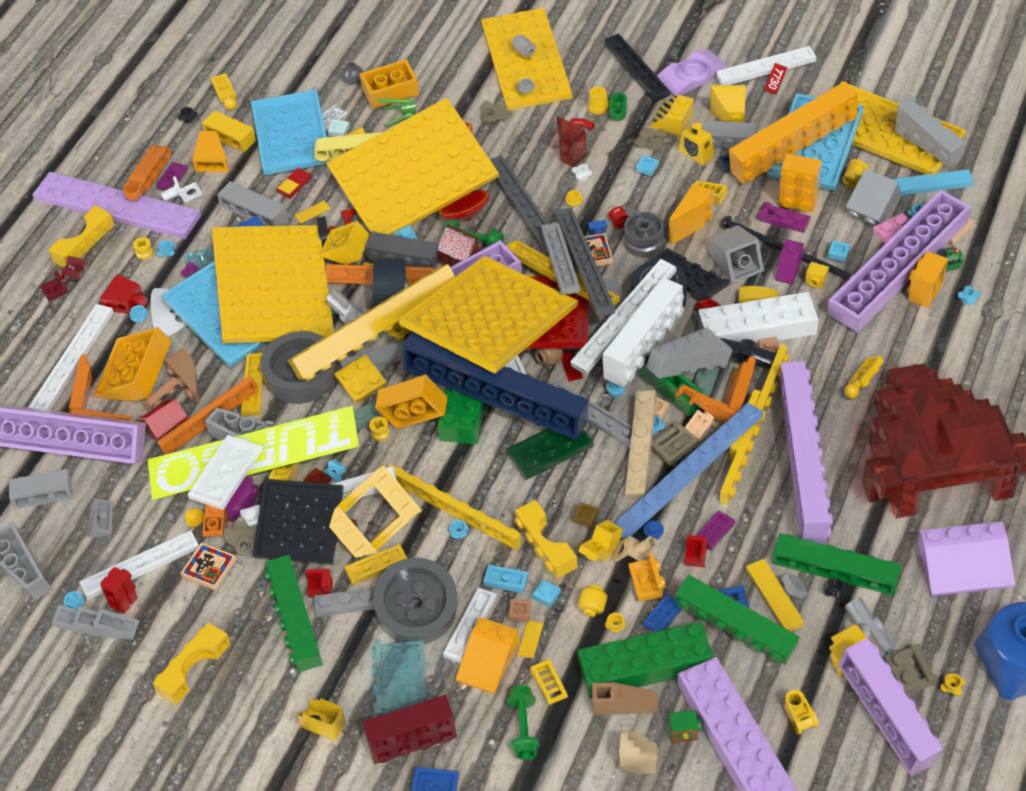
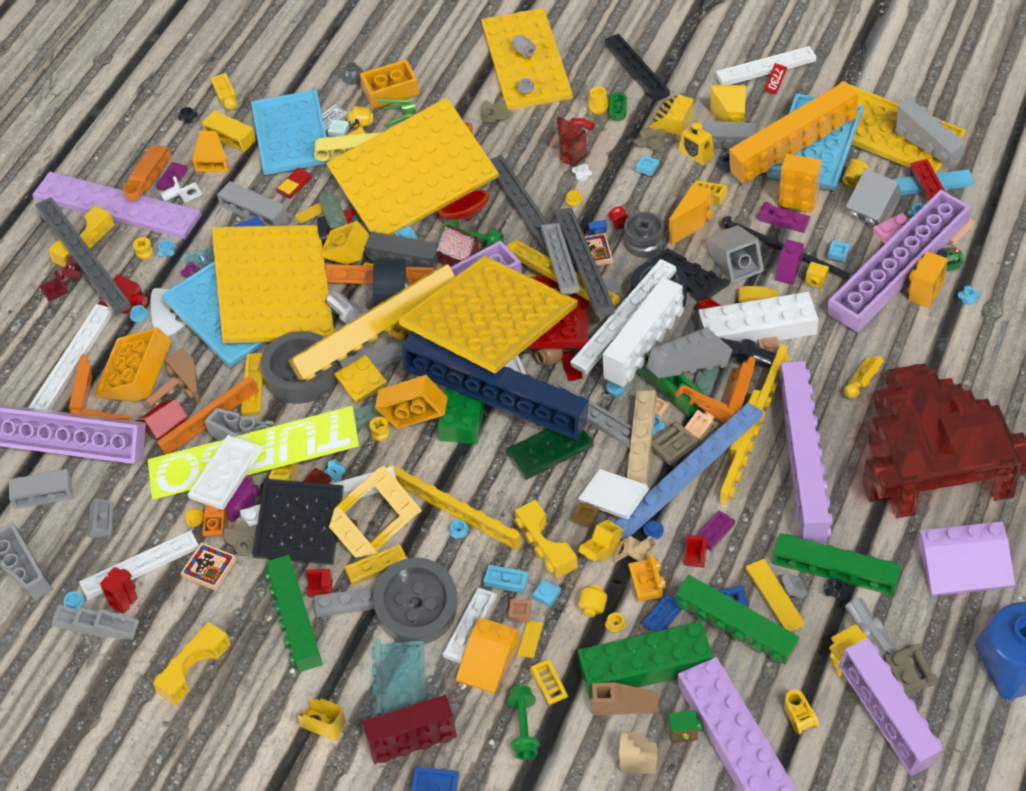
lavender slope [657,50,729,96] -> none
yellow plate [940,673,965,696] -> none
none -> dark grey plate [35,197,131,316]
none -> sand green plate [319,192,348,229]
none -> yellow head [347,106,373,129]
none -> white tile [578,469,649,520]
none -> red plate [910,159,946,202]

